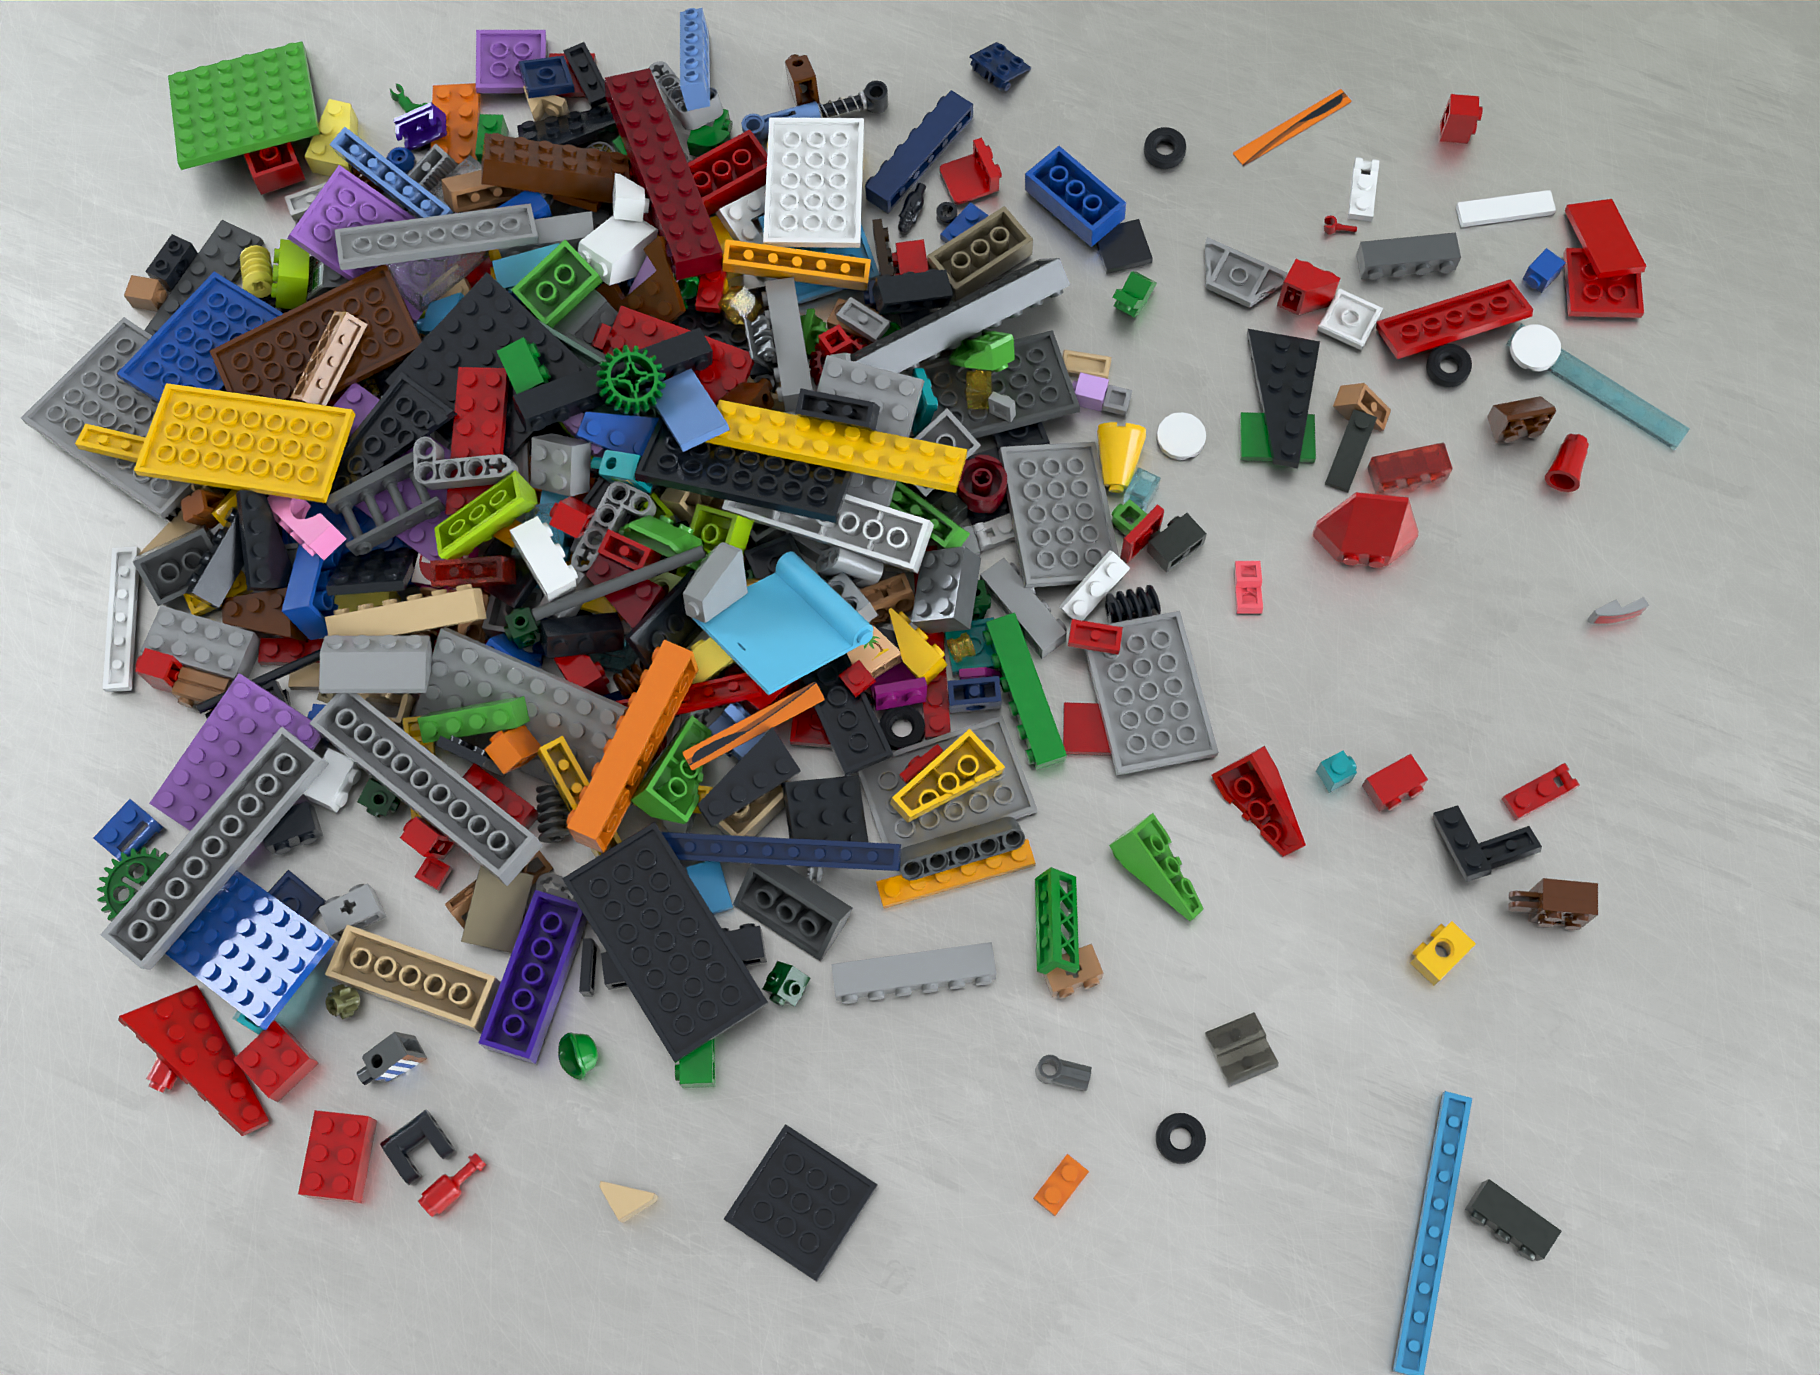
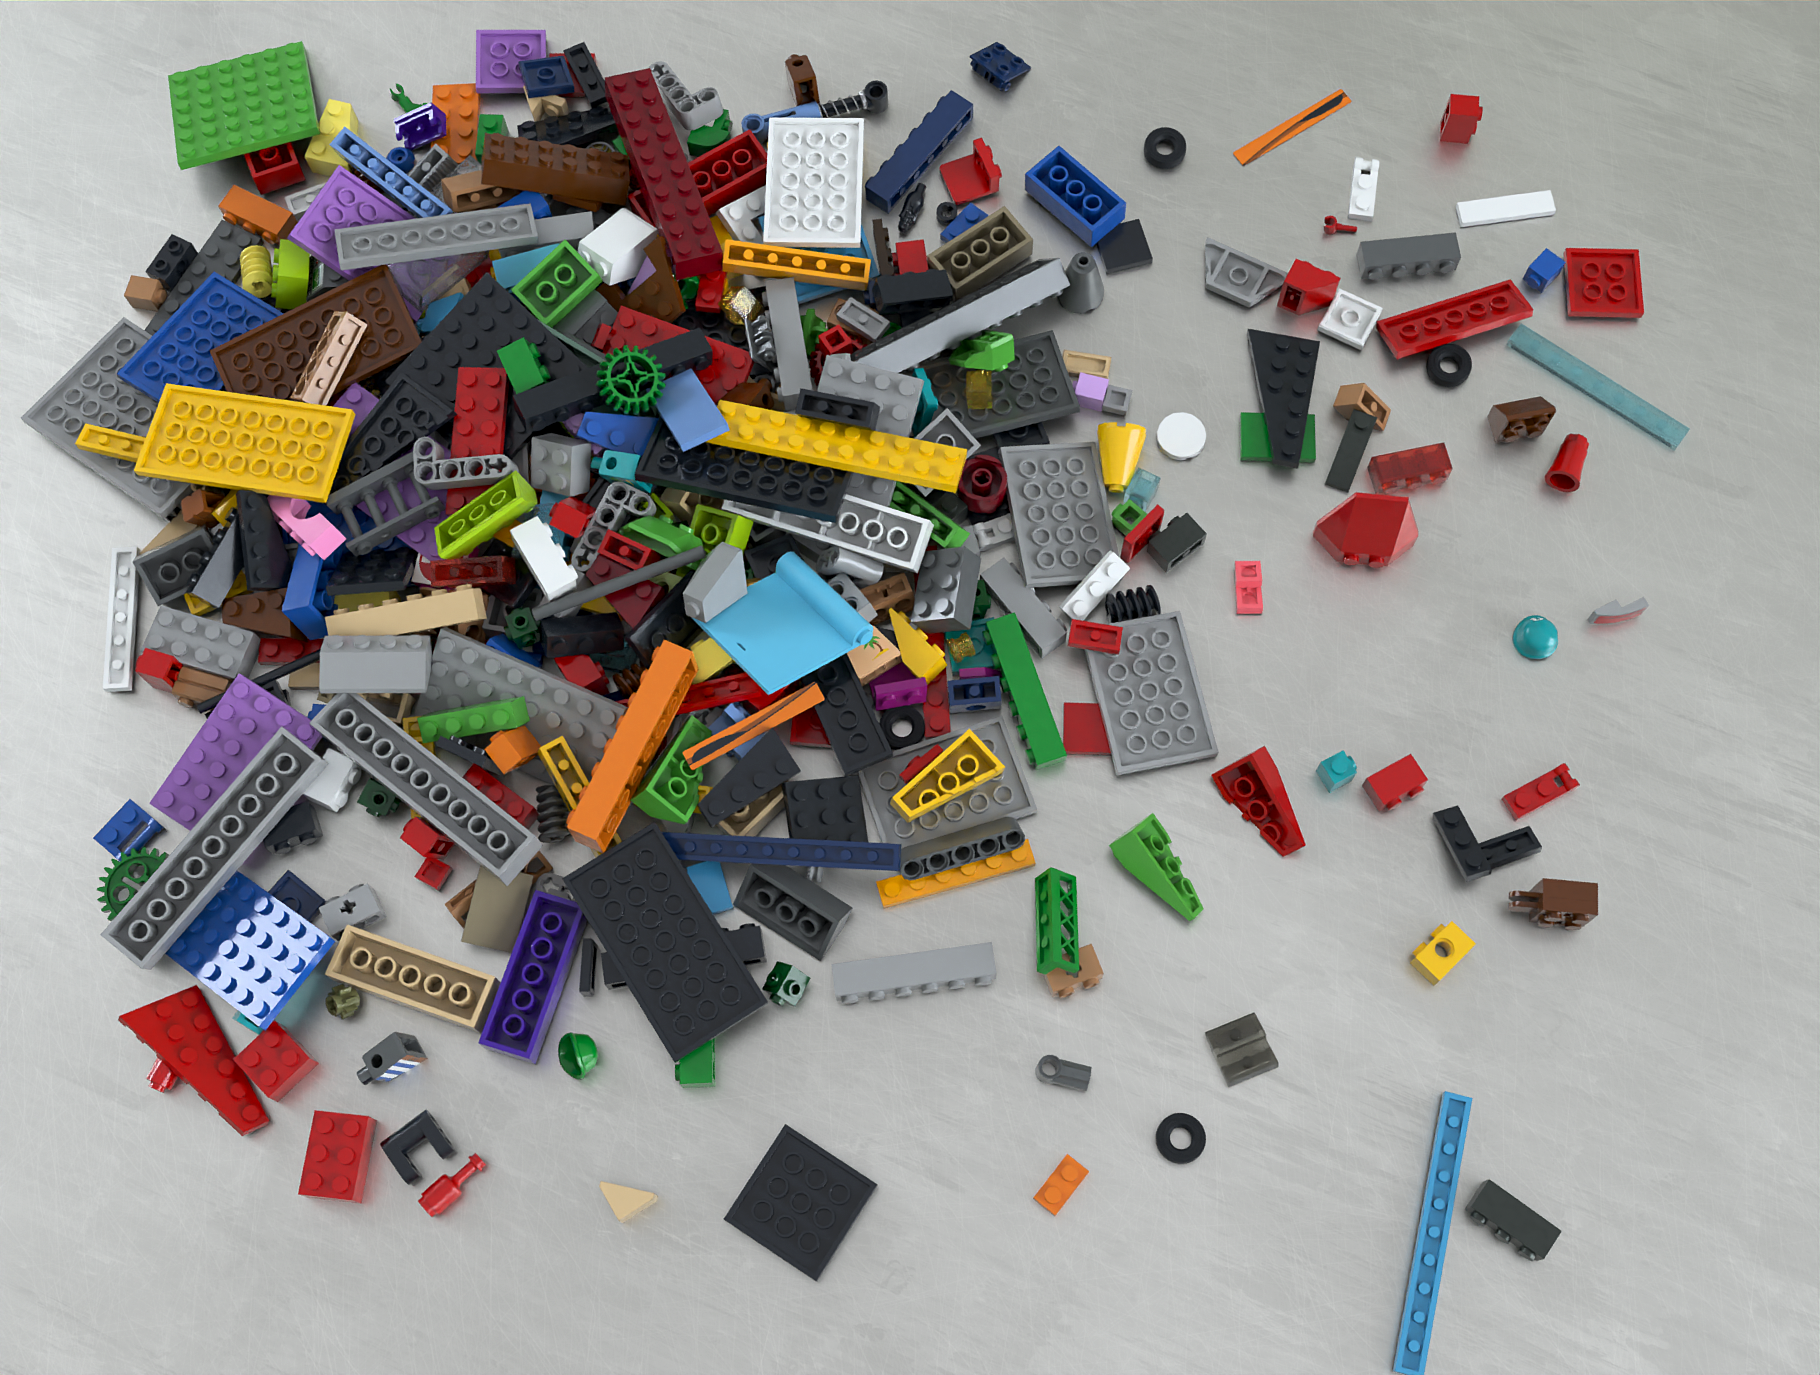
white slope [612,173,649,222] -> none
medium blue brick [680,8,710,111] -> none
red plate [839,660,876,698] -> none
light grey plate [988,391,1016,422] -> none
green brick [1112,271,1157,317] -> none
white tile [1510,324,1561,372] -> none
red tile [1565,199,1647,279] -> none
none -> orange brick [218,185,298,245]
none -> dark grey cone [1057,252,1104,314]
none -> teal helmet [1513,615,1558,659]

